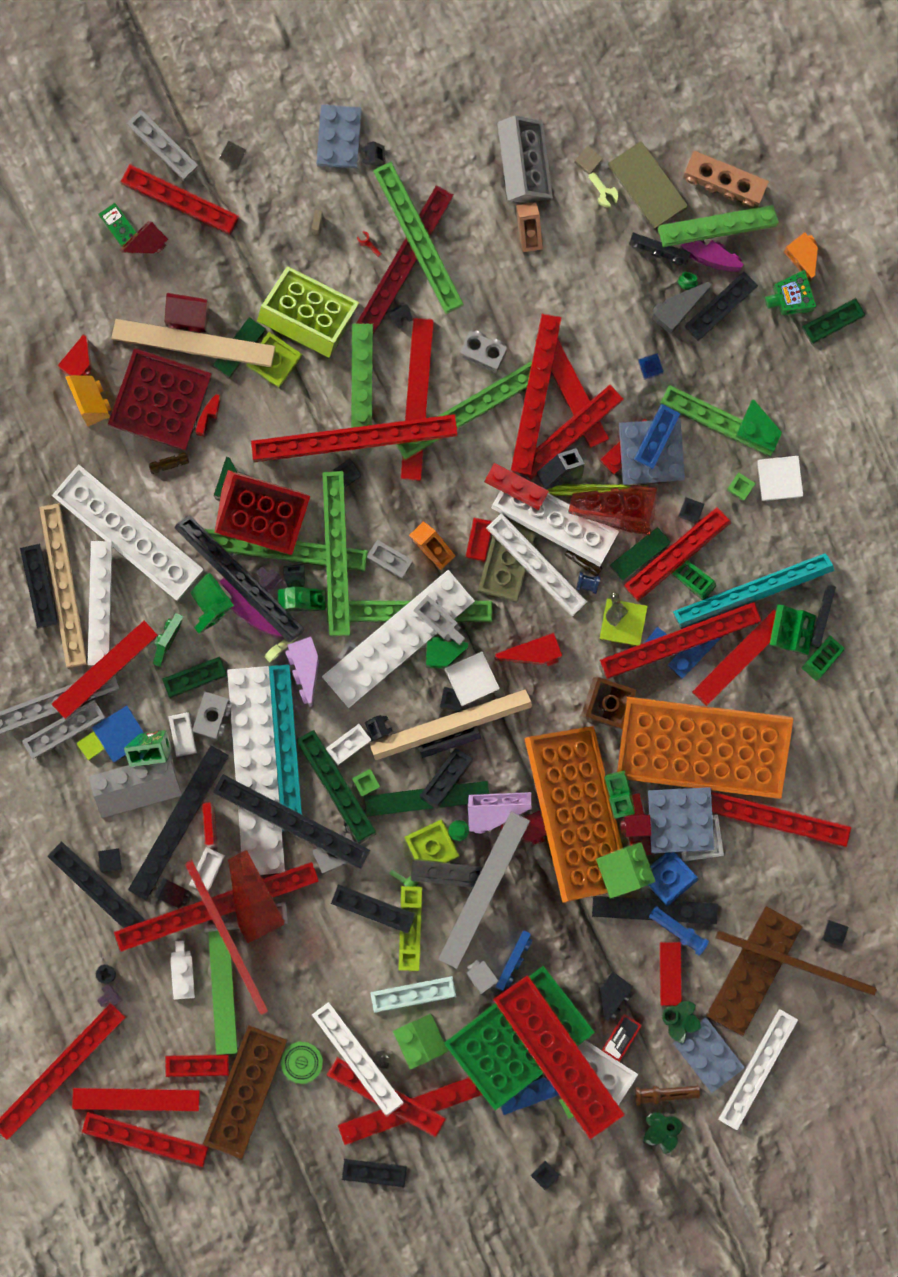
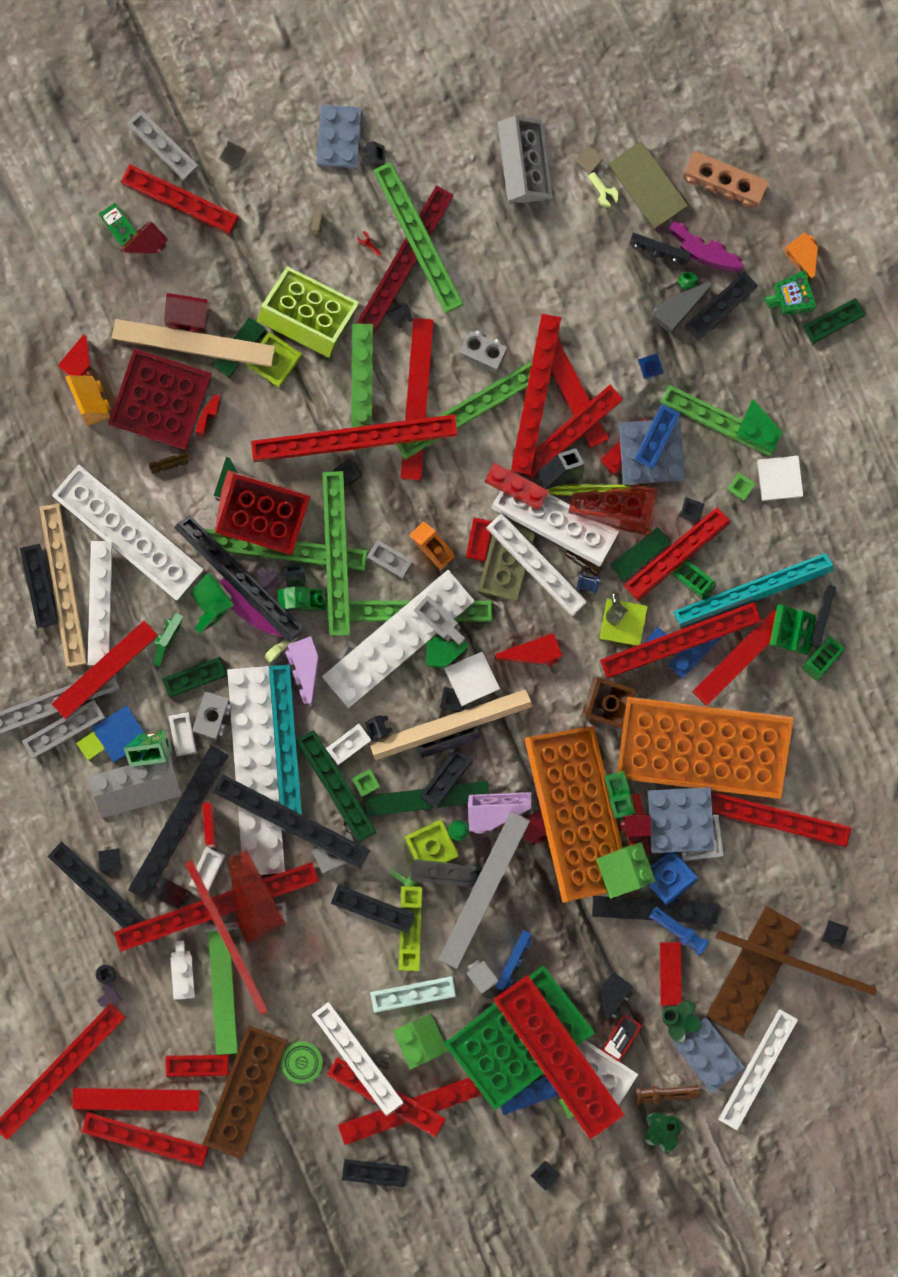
nougat slope [516,202,543,252] -> none
bright green plate [658,205,779,247] -> none

